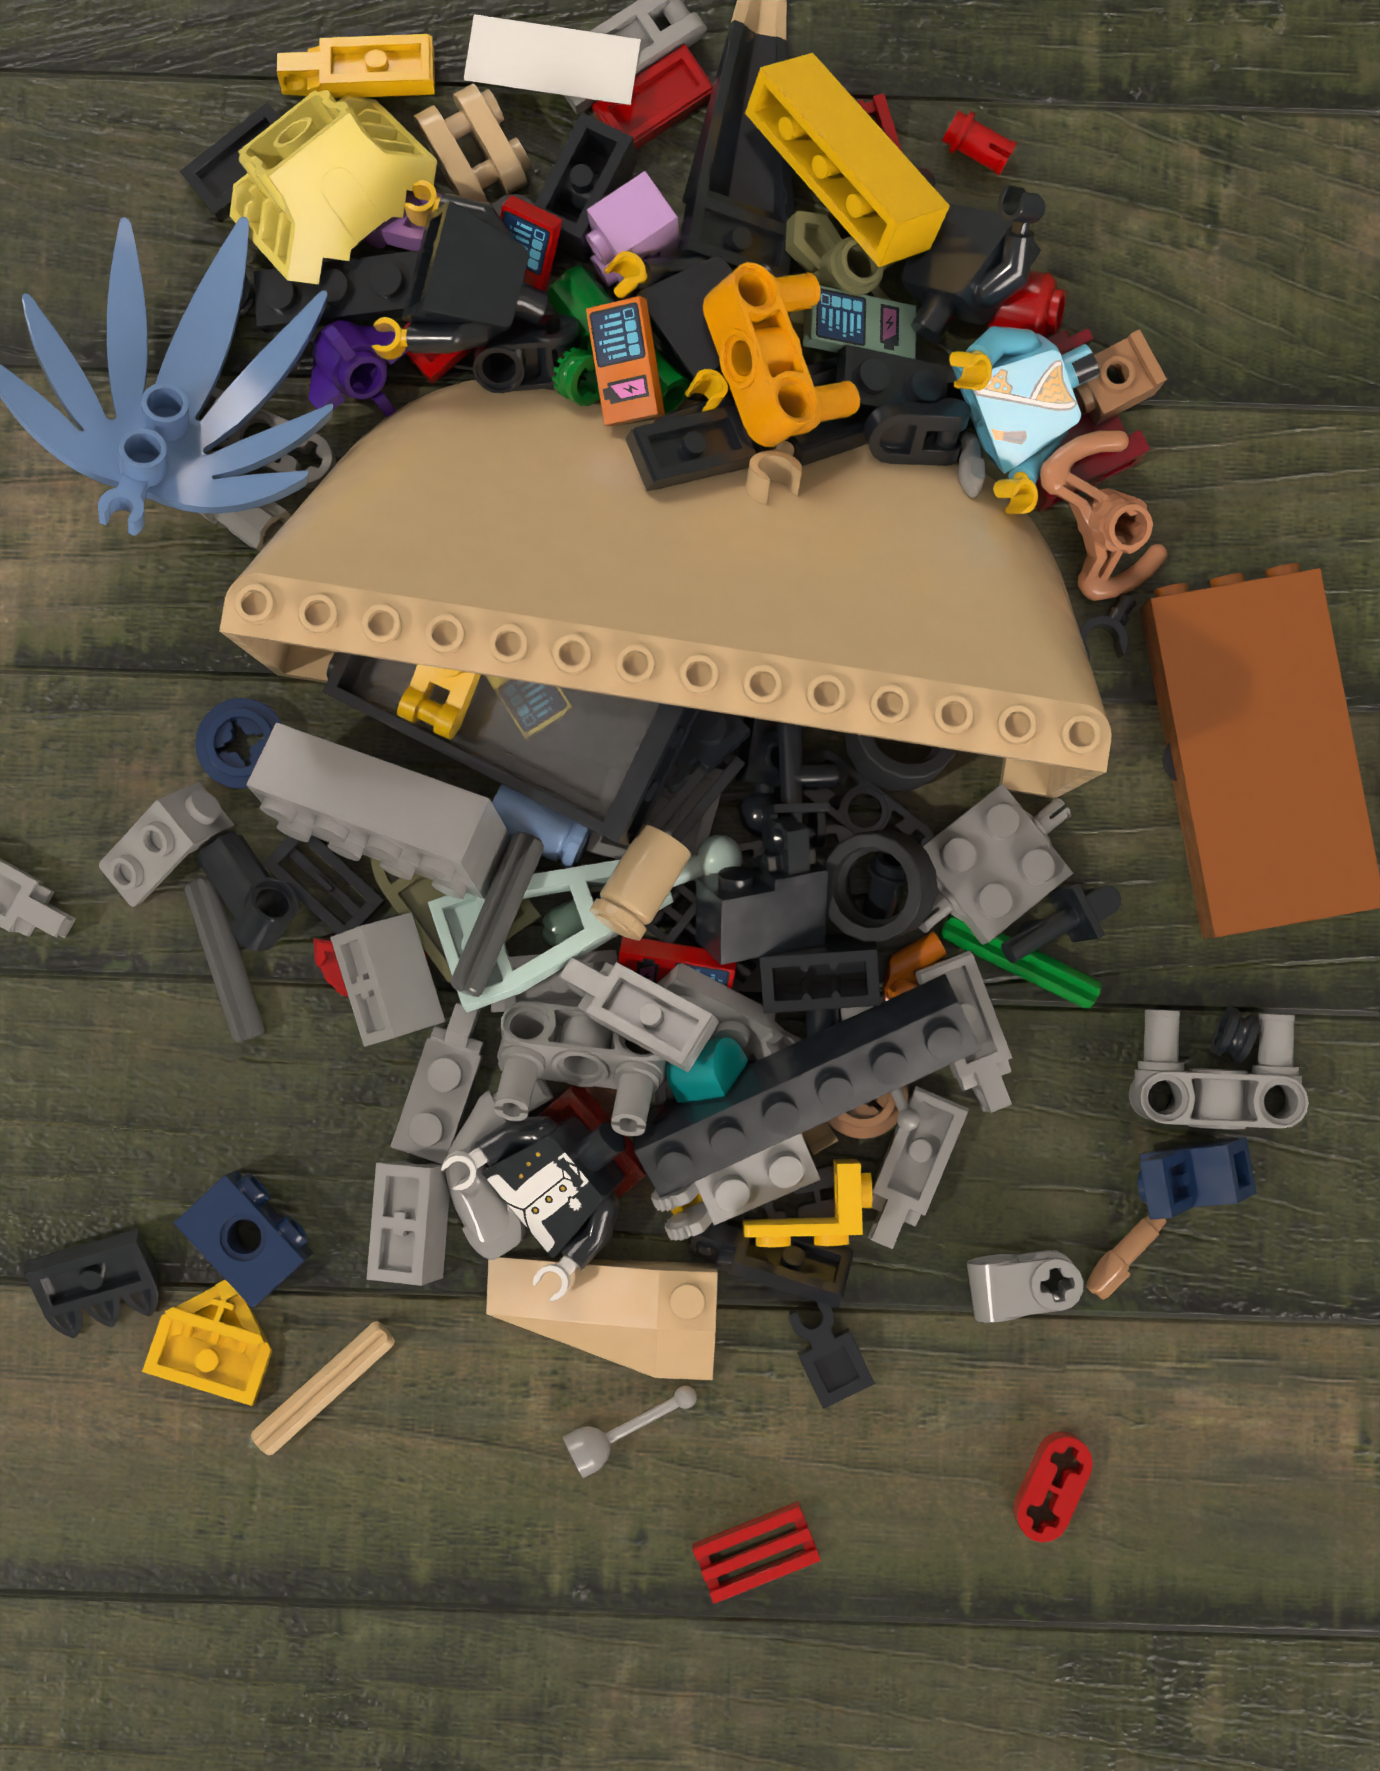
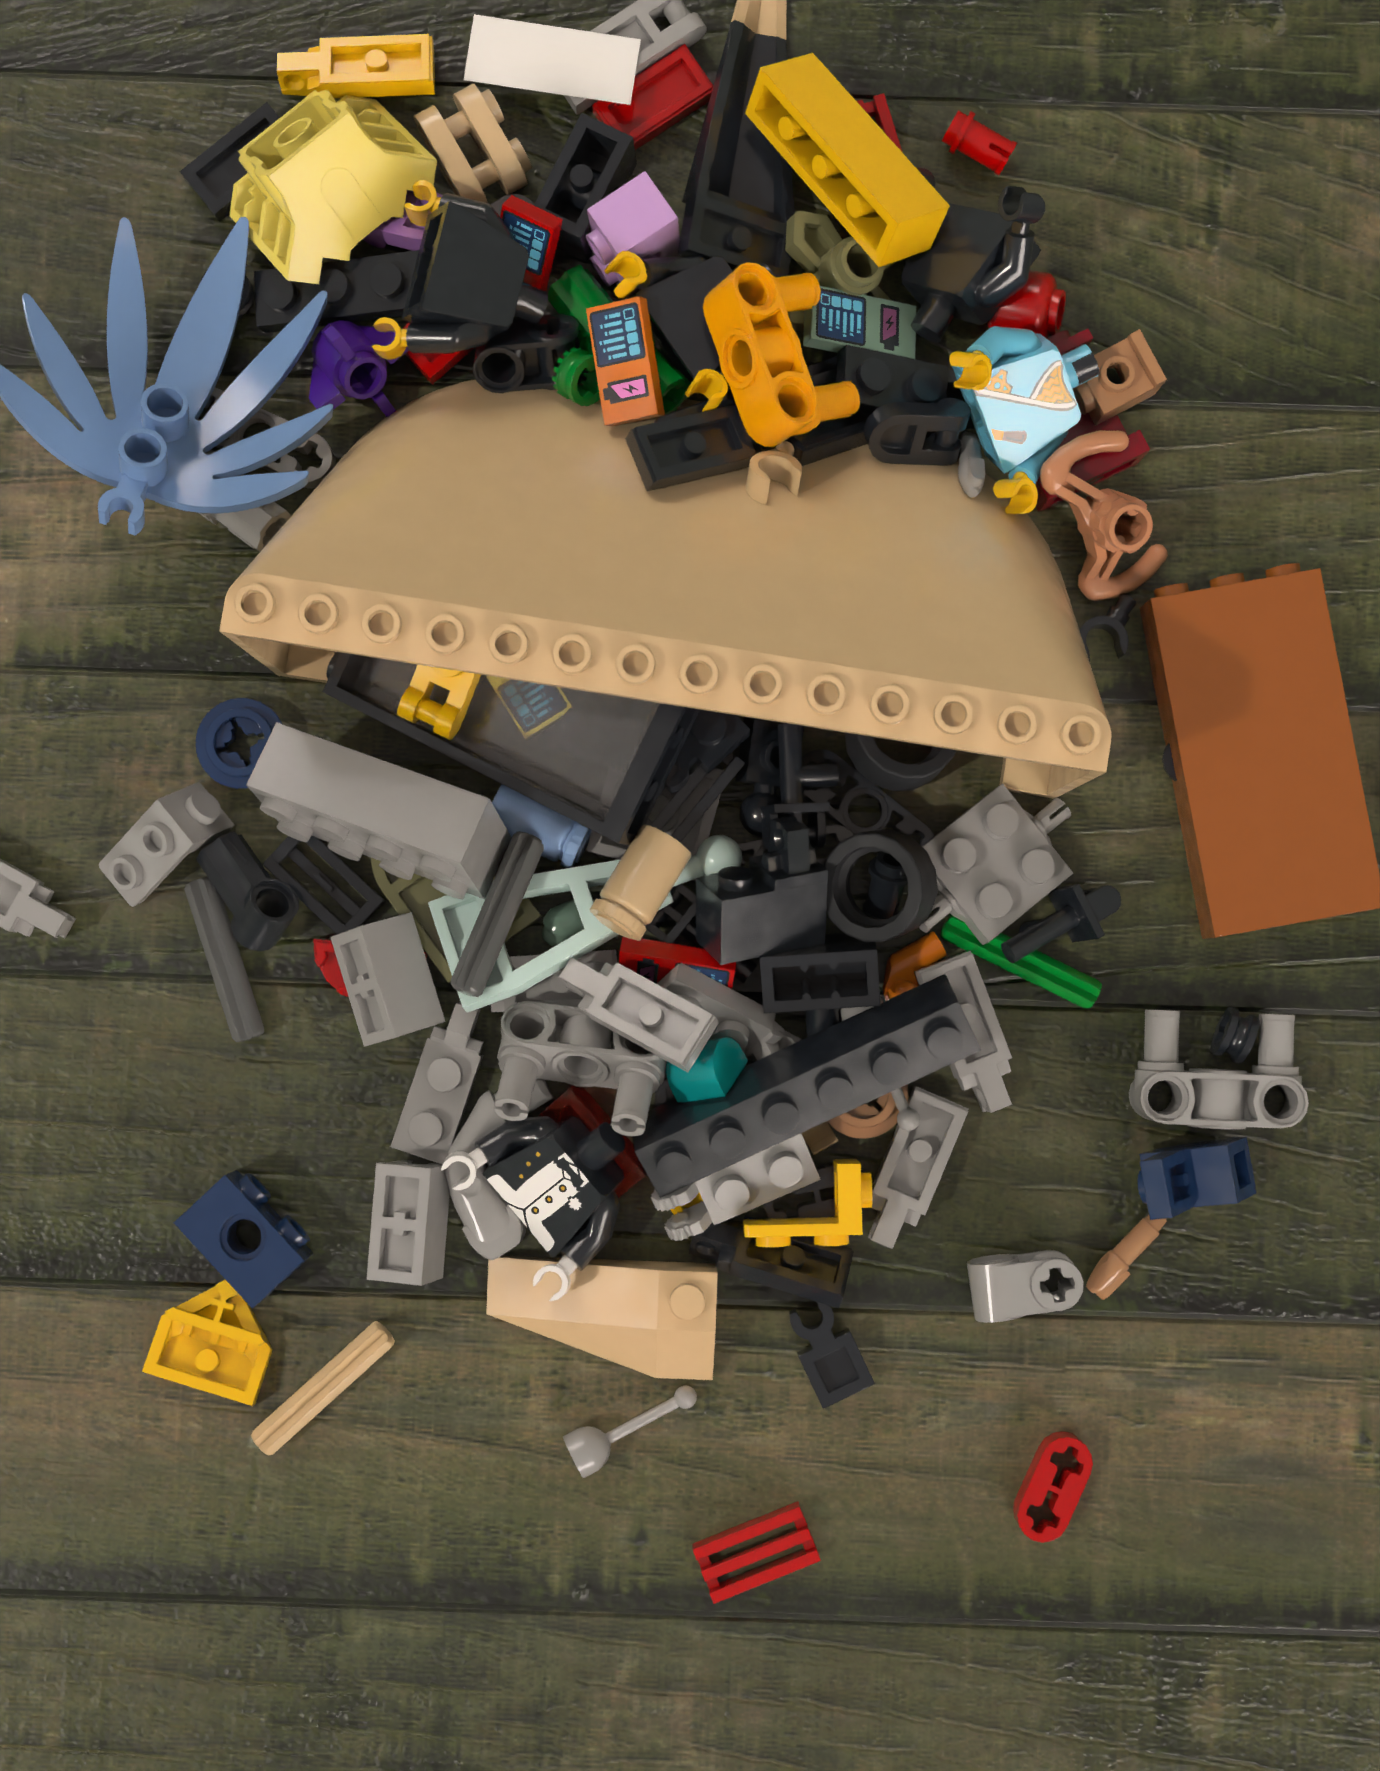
black plate [24,1229,159,1338] -> none

